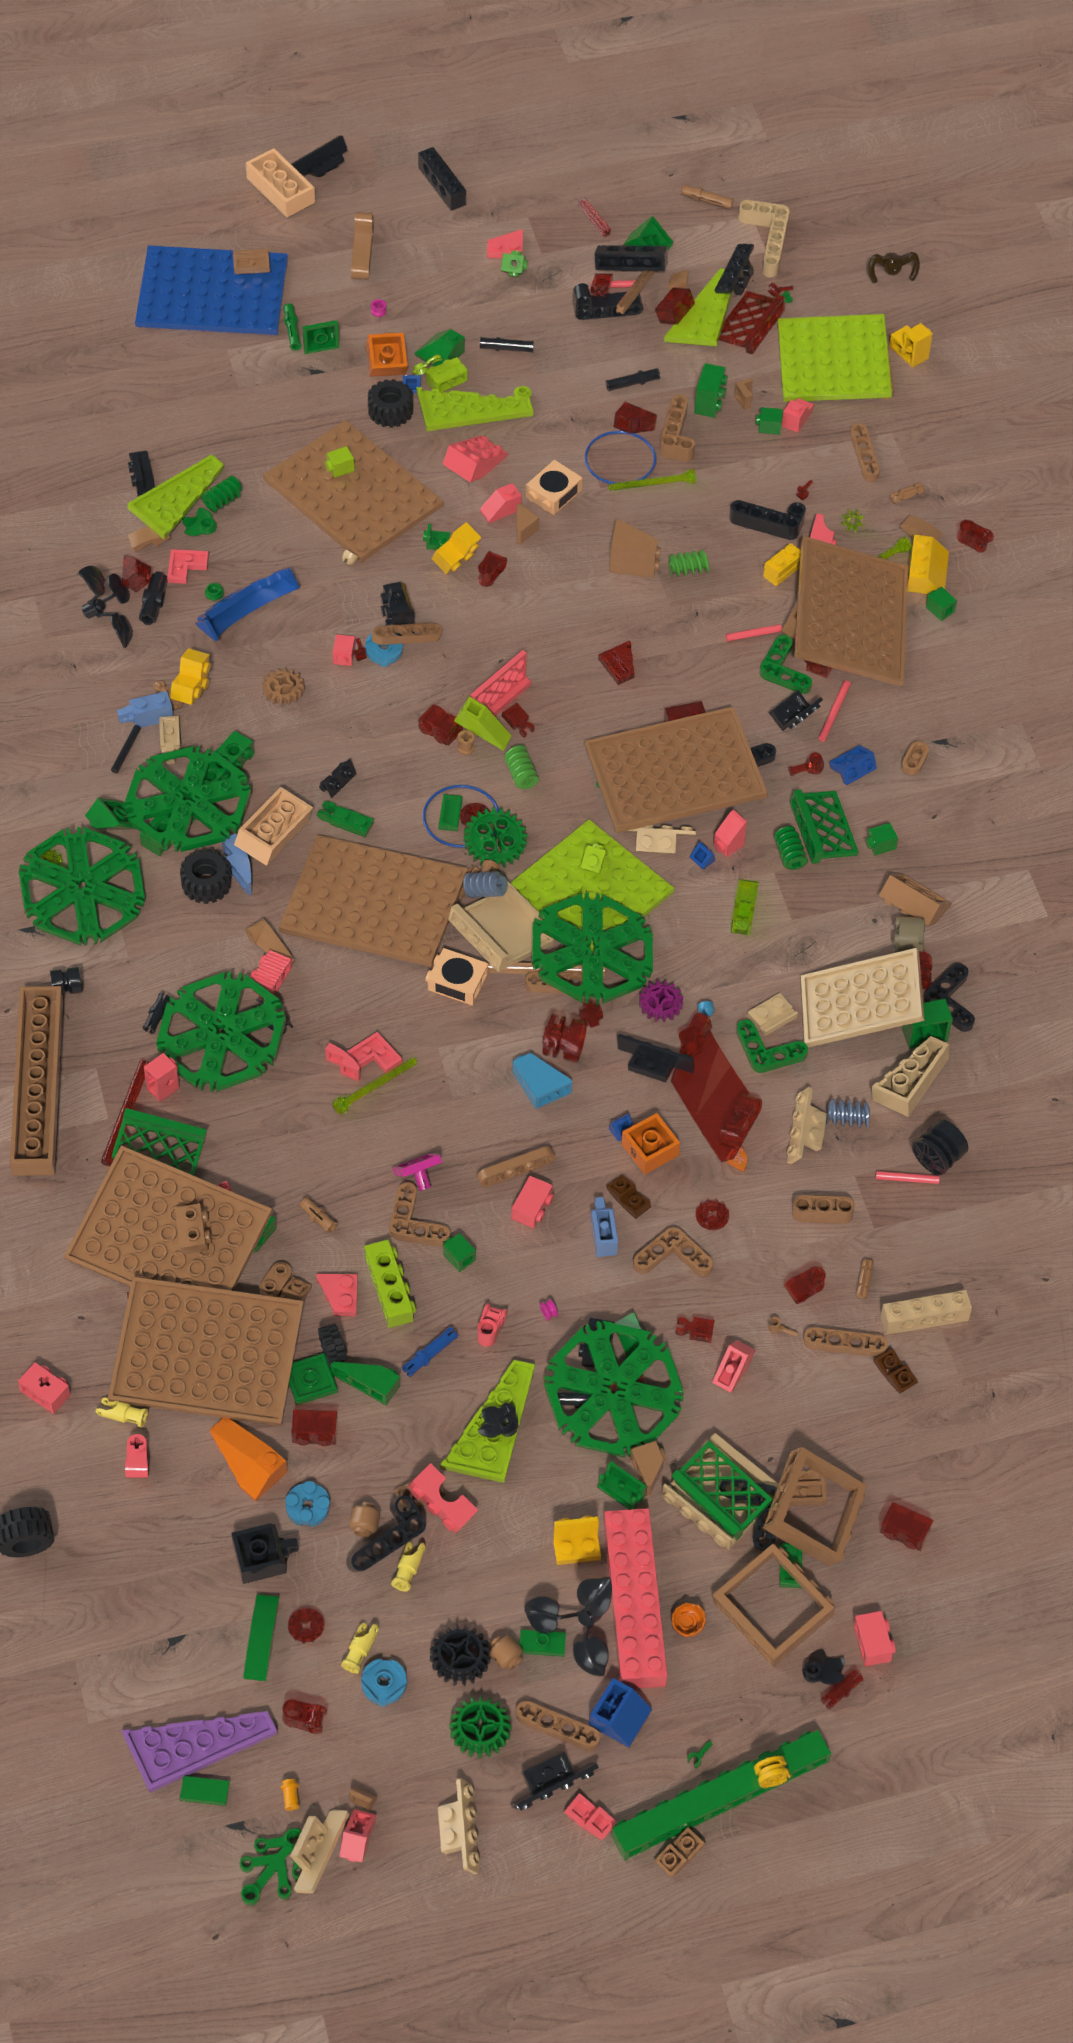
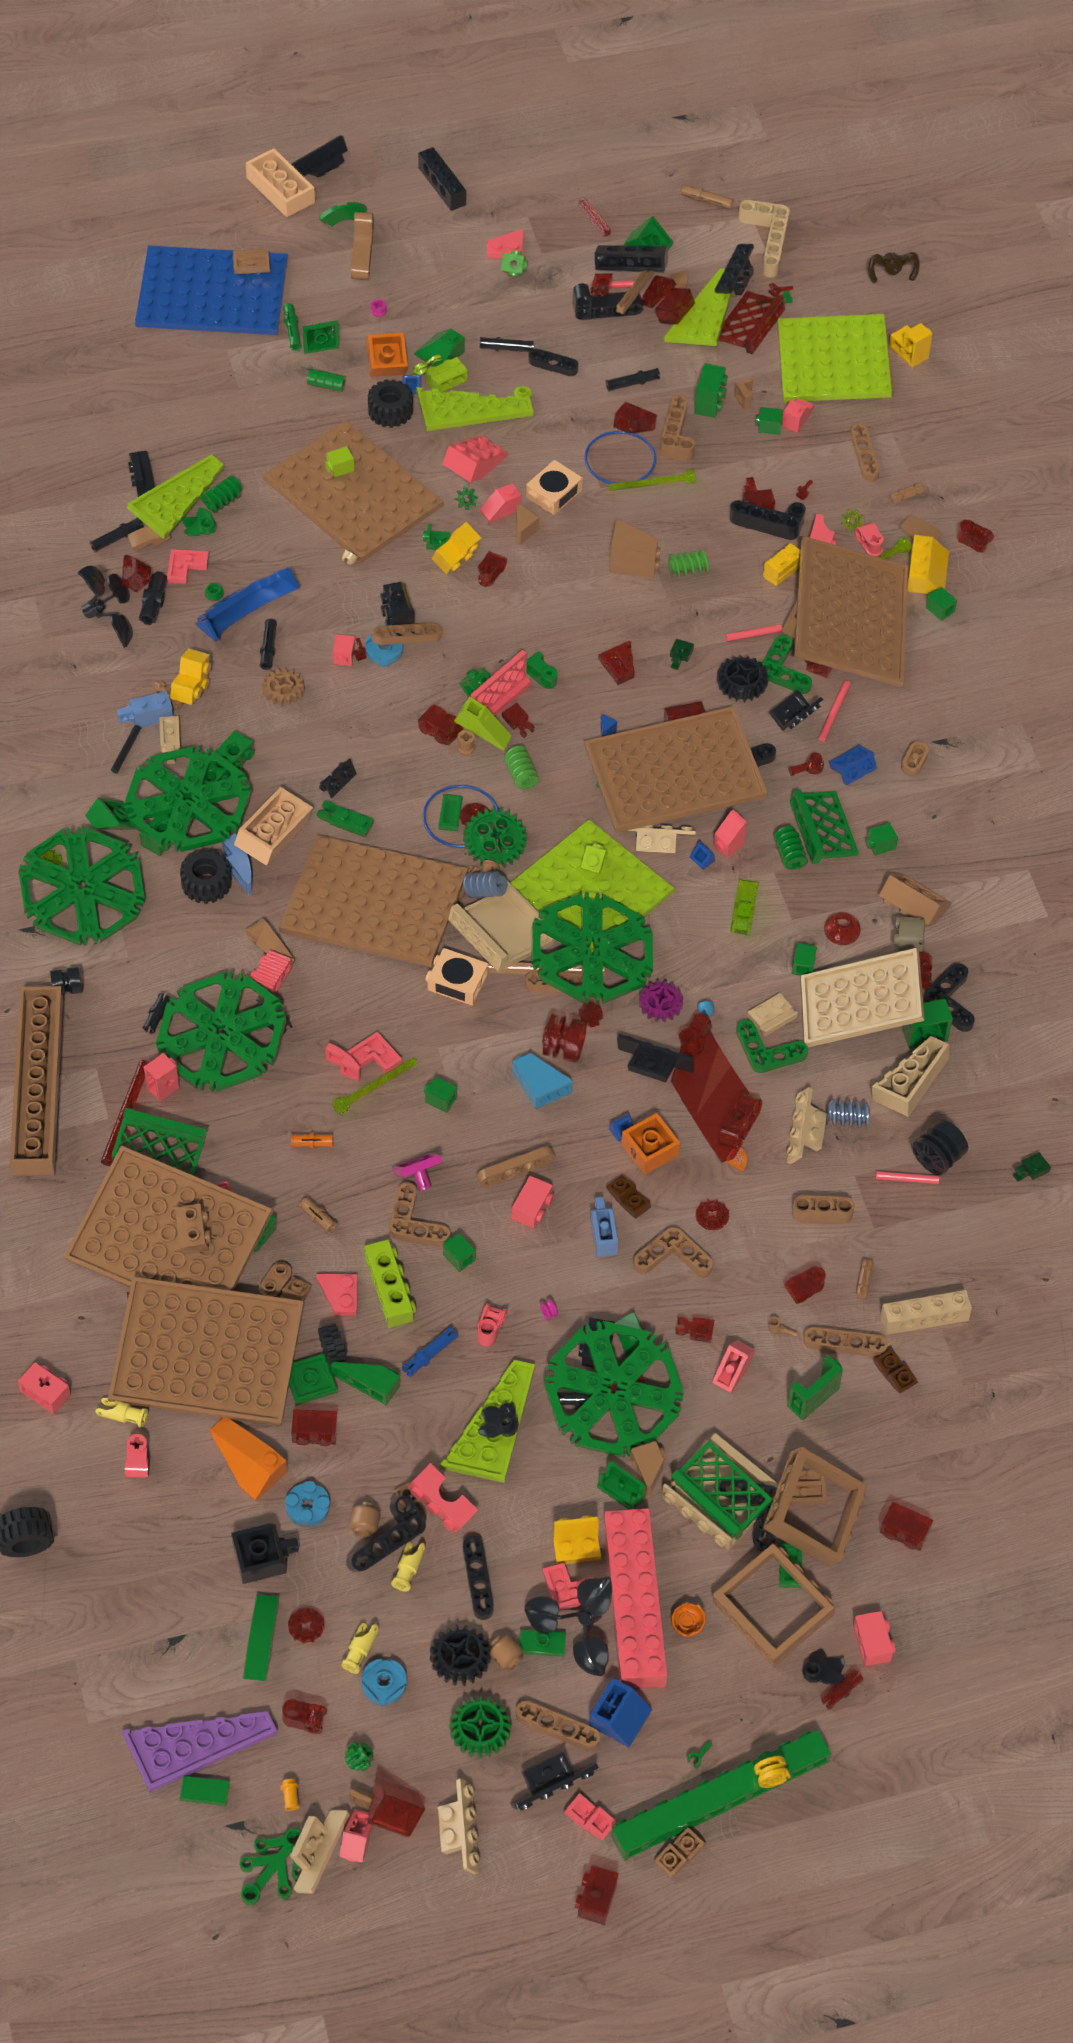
none -> black pin [90,517,144,552]
none -> black pin [260,619,277,670]
none -> orange pin [291,1132,334,1149]
none -> green axle [307,368,346,392]
none -> green tile [319,202,367,227]
none -> green gear [345,1742,373,1771]
none -> clear red slope [368,1778,426,1838]
none -> green brick [424,1076,457,1113]
none -> green gear [454,486,478,510]
none -> green brick [459,668,491,698]
none -> black beam [463,1535,493,1620]
none -> green leg [526,651,558,689]
none -> black beam [529,349,578,376]
none -> coral plate [543,1563,593,1611]
none -> clear red brick [575,1865,619,1925]
none -> blue slope [600,715,617,737]
none -> clear red wing [641,275,677,308]
none -> dark green plate [670,639,694,670]
none -> black gear [717,655,769,703]
none -> clear red brick [742,477,775,510]
none -> green panel [787,1355,843,1421]
none -> green brick [792,943,817,976]
none -> clear red piece [824,912,861,945]
none -> coral piece [855,522,884,557]
none -> dark green plate [1013,1152,1051,1182]

